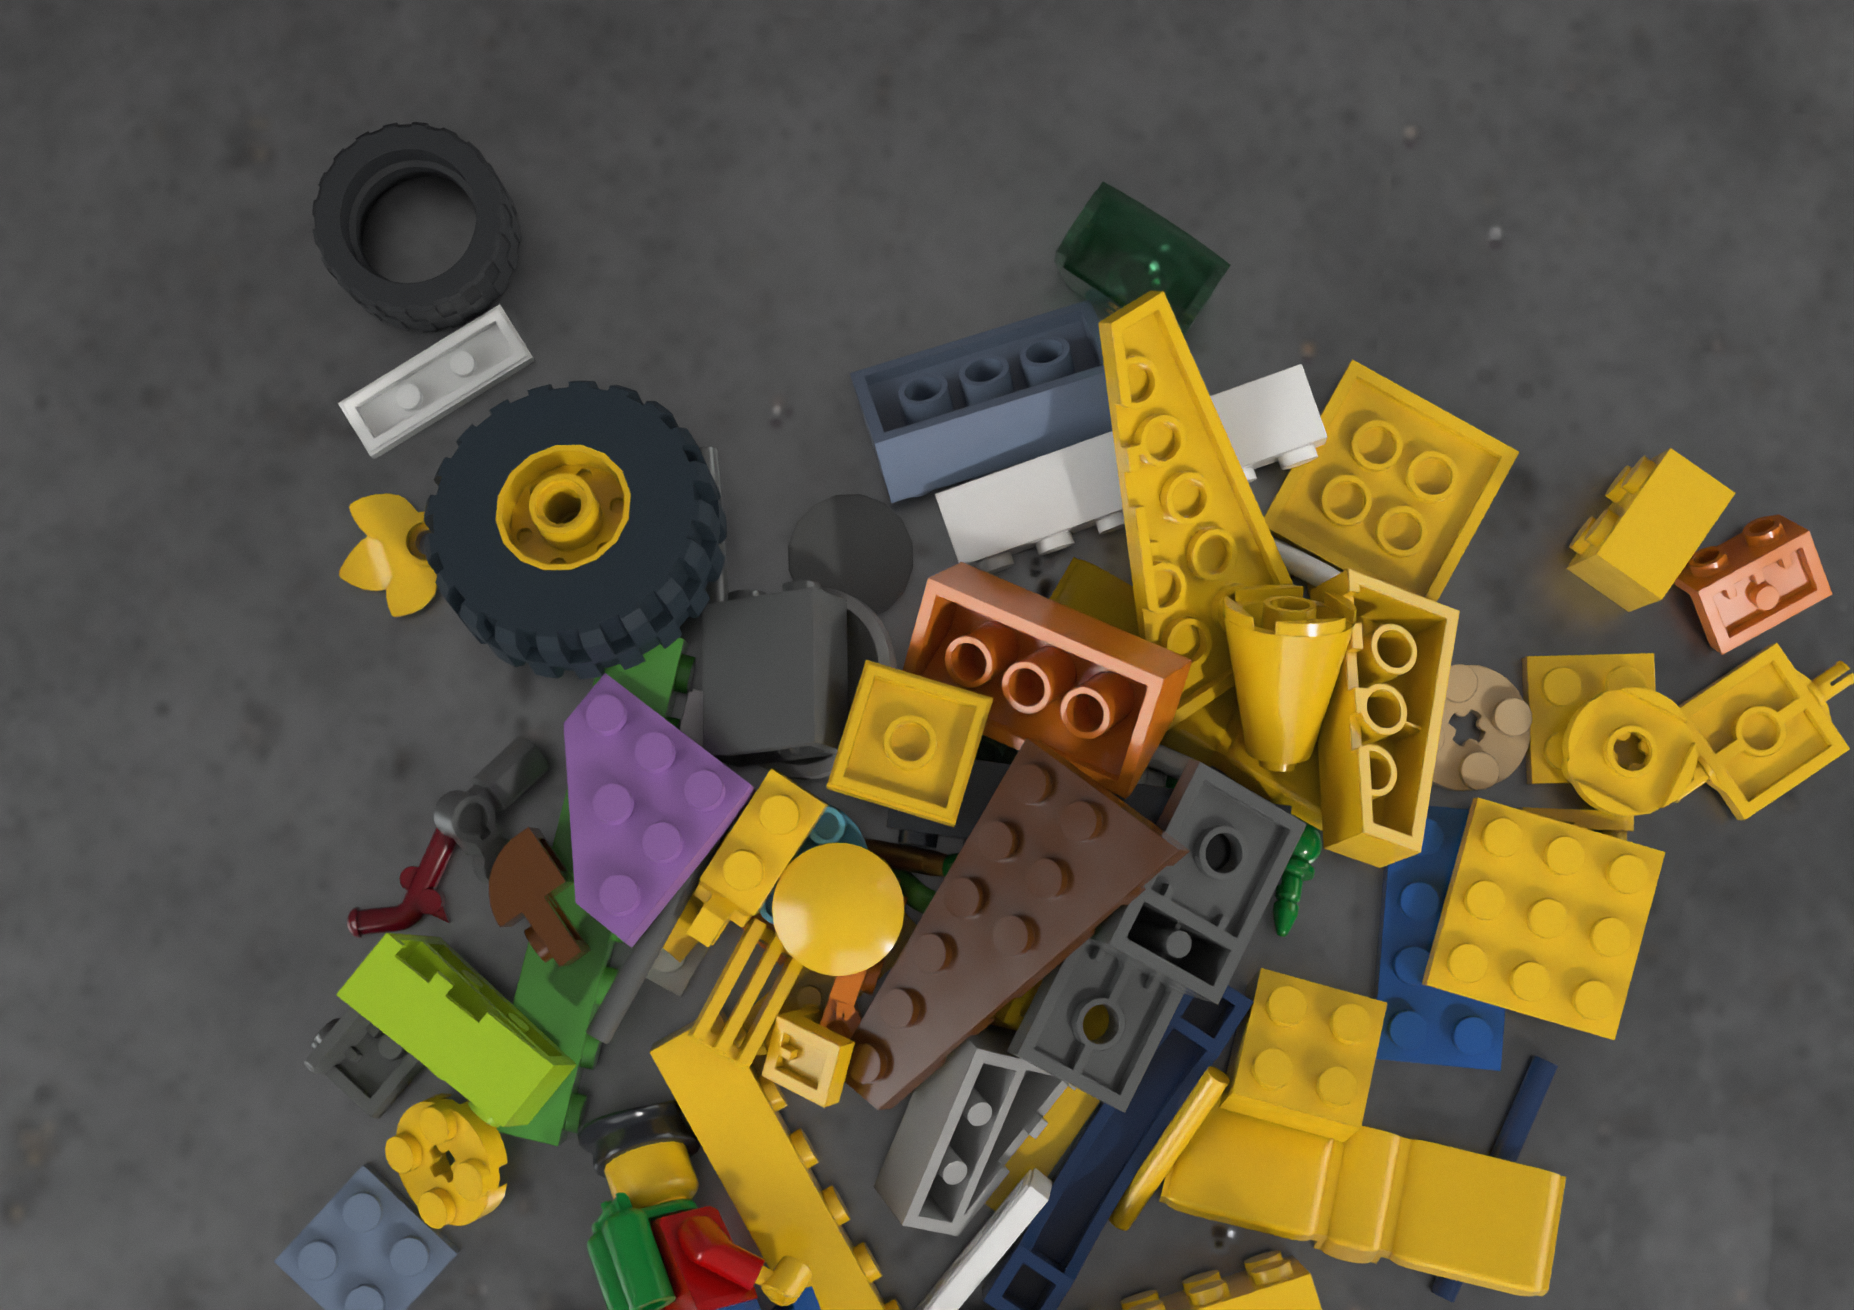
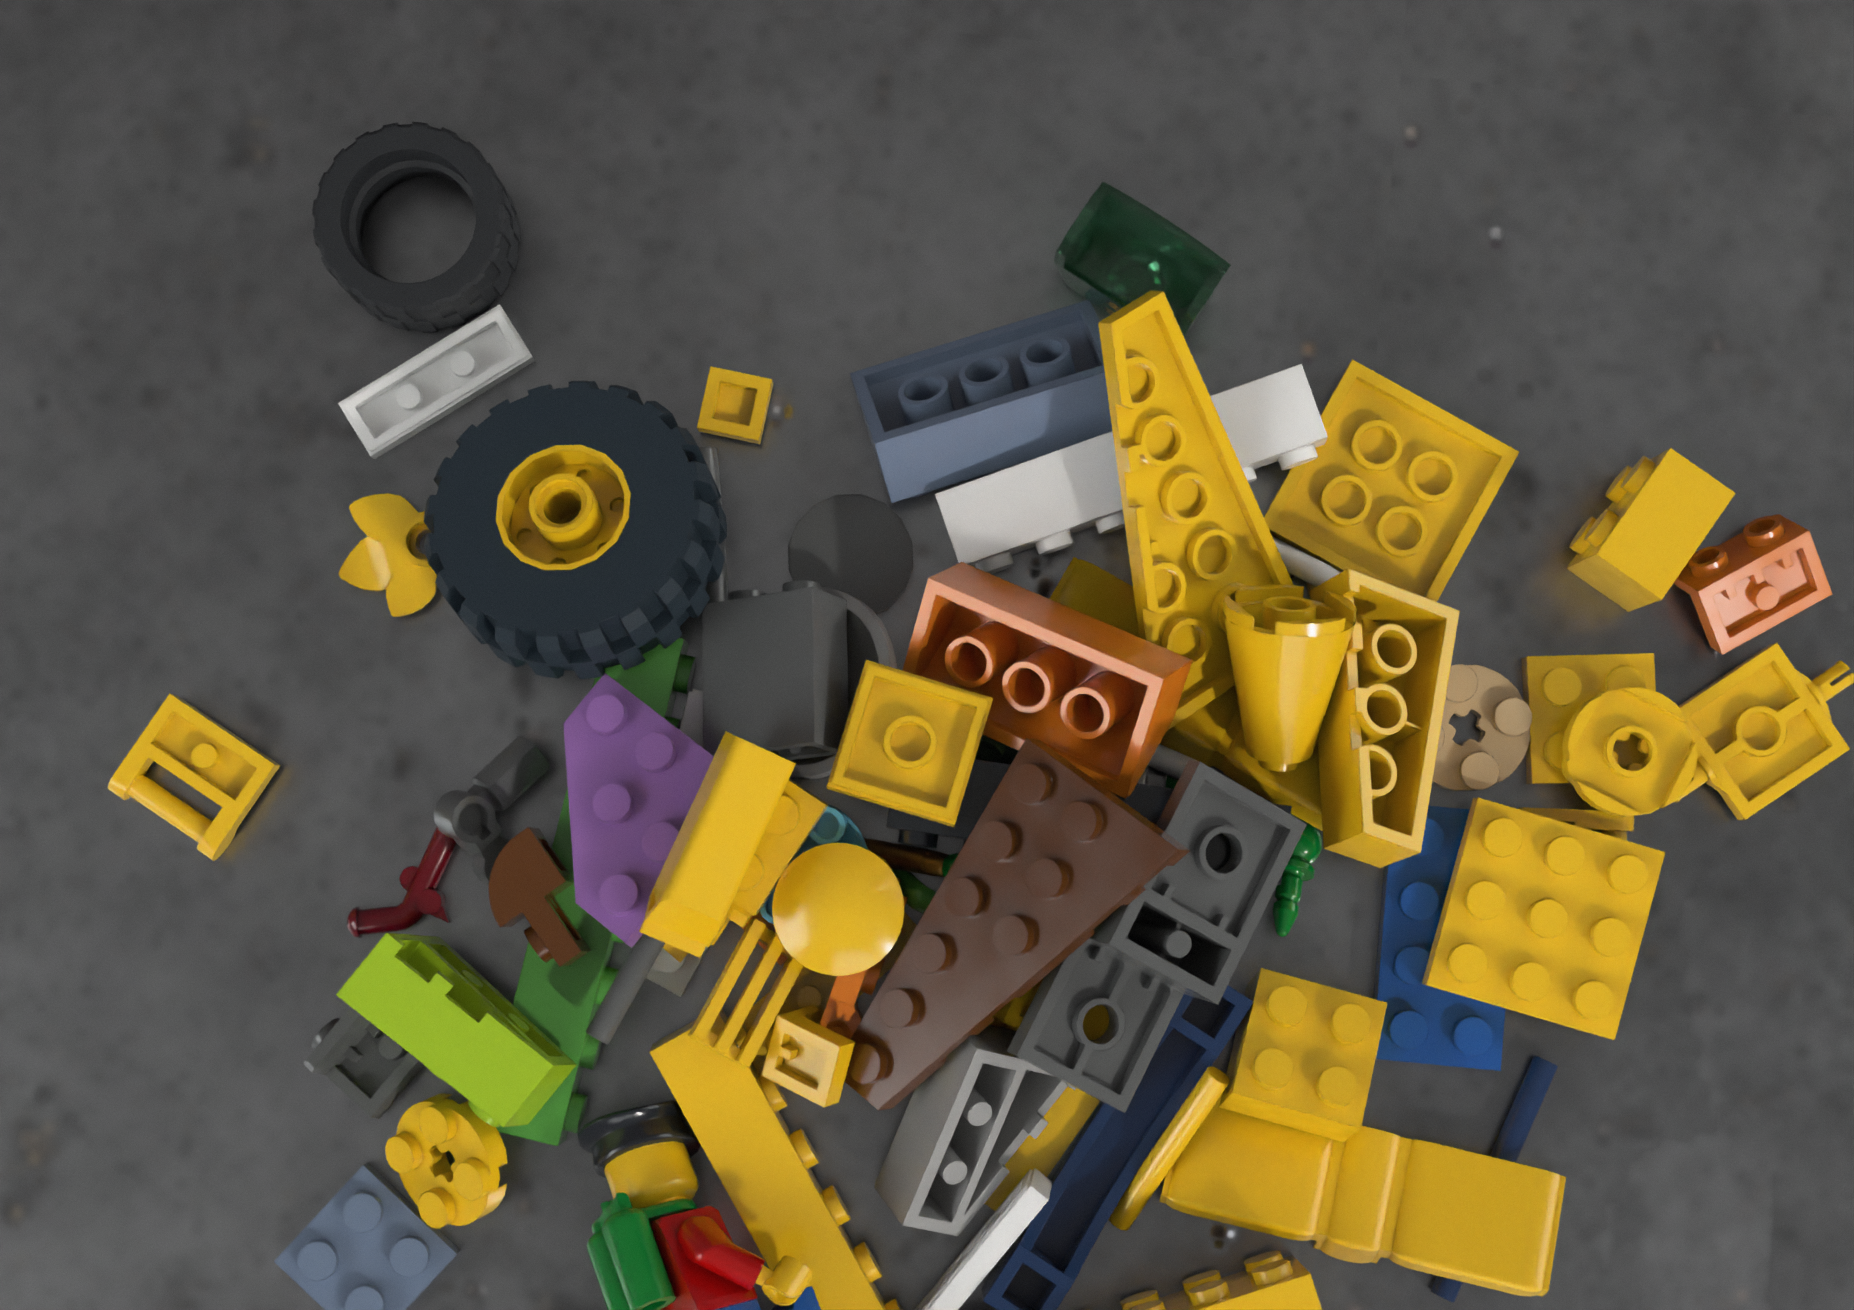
none -> yellow plate [108,693,280,861]
none -> yellow piece [639,731,796,958]
none -> yellow plate [697,366,774,444]

